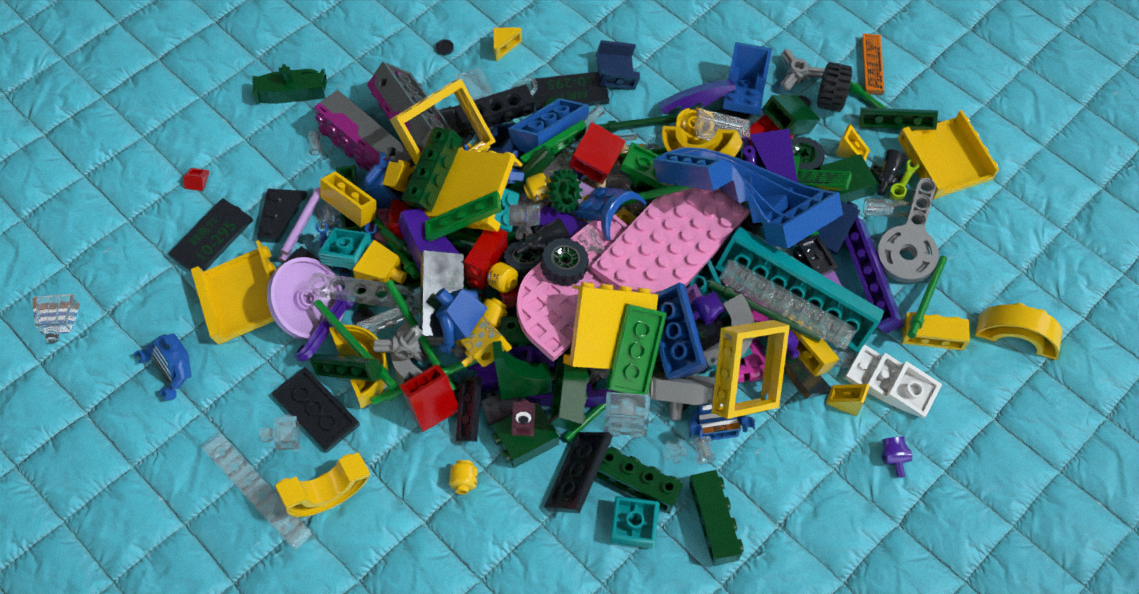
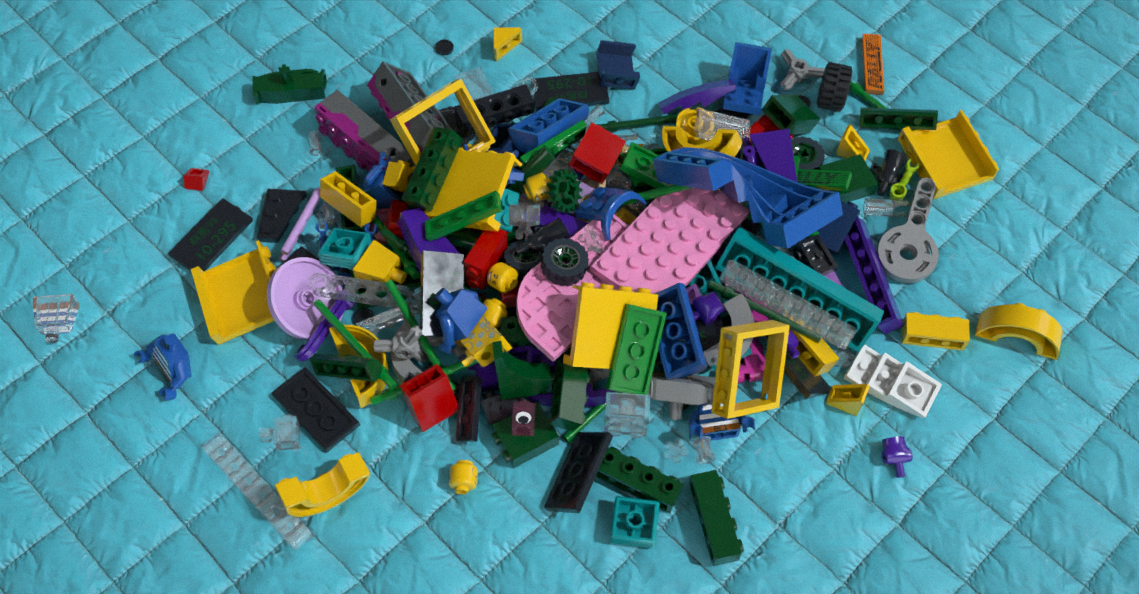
green bar [907,255,947,339] -> none

